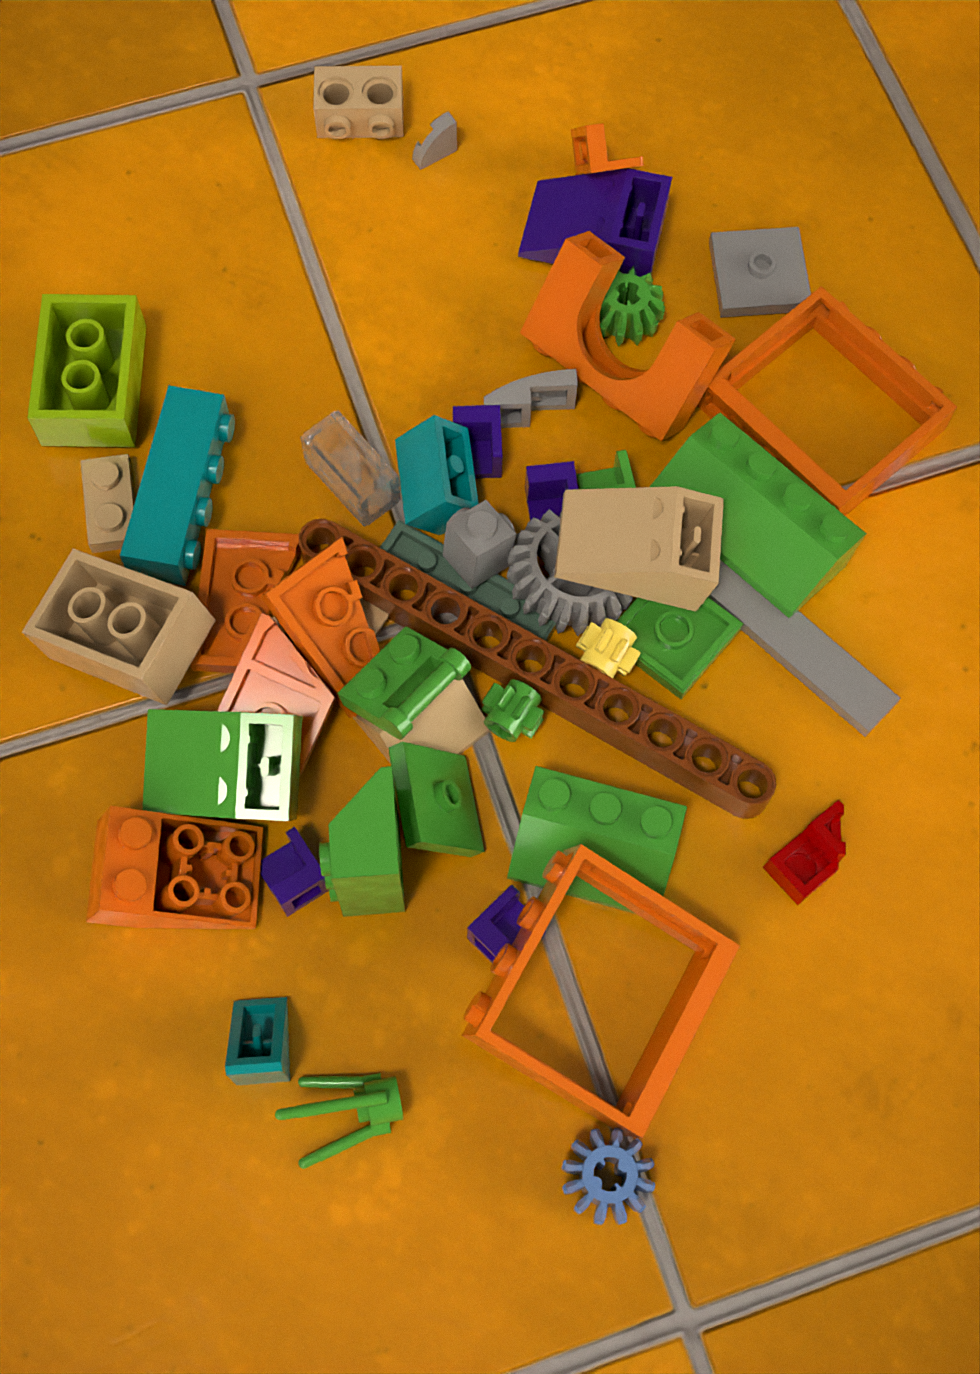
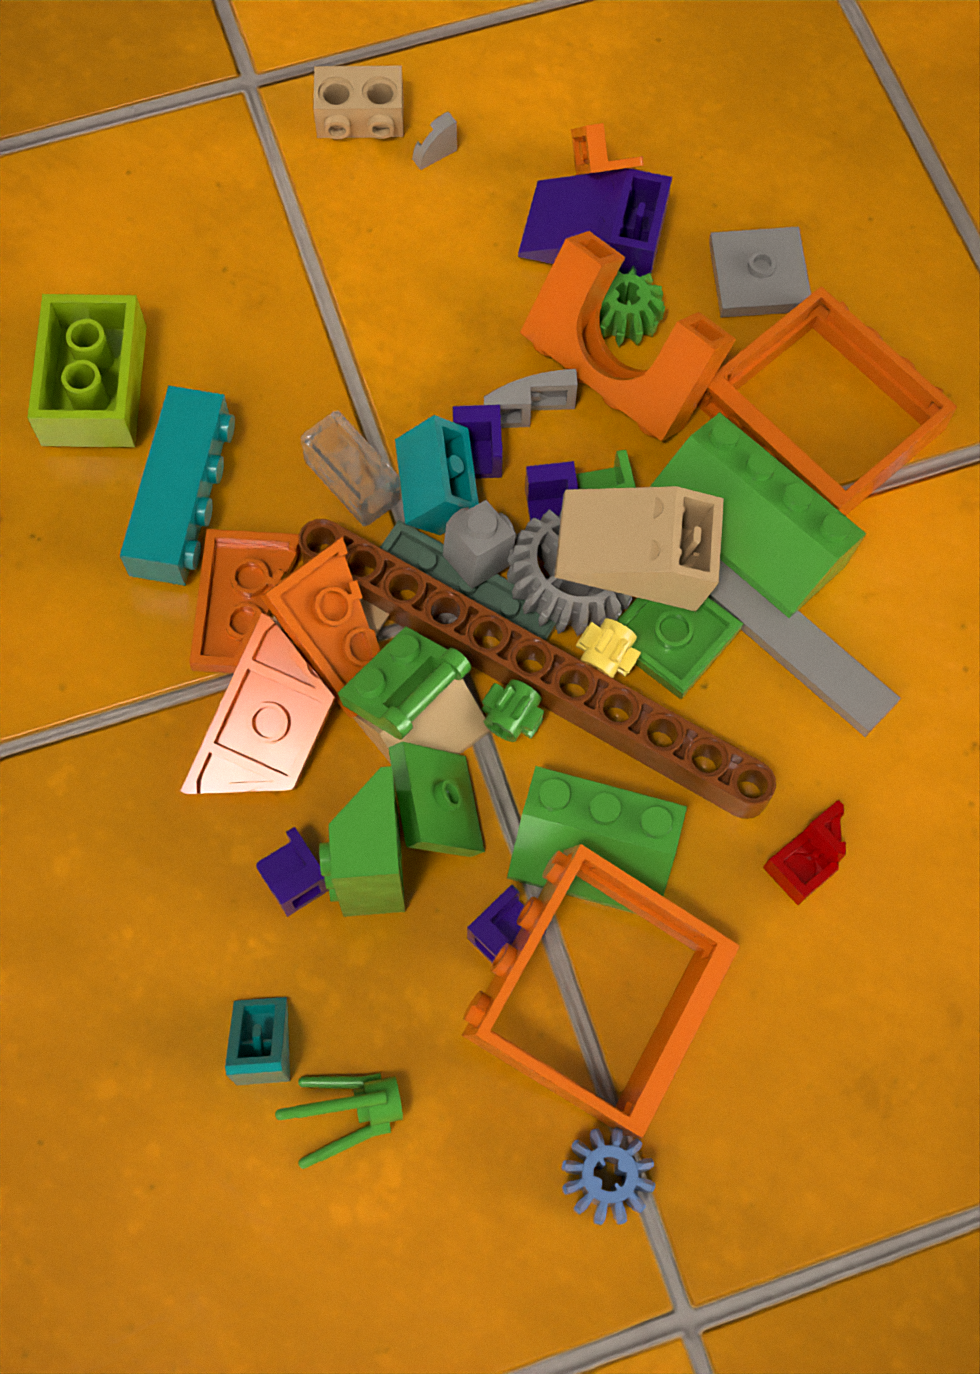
tan brick [22,549,216,705] -> none
tan plate [80,454,135,553] -> none
orange slope [86,806,263,929] -> none
bright green slope [142,709,302,821] -> none

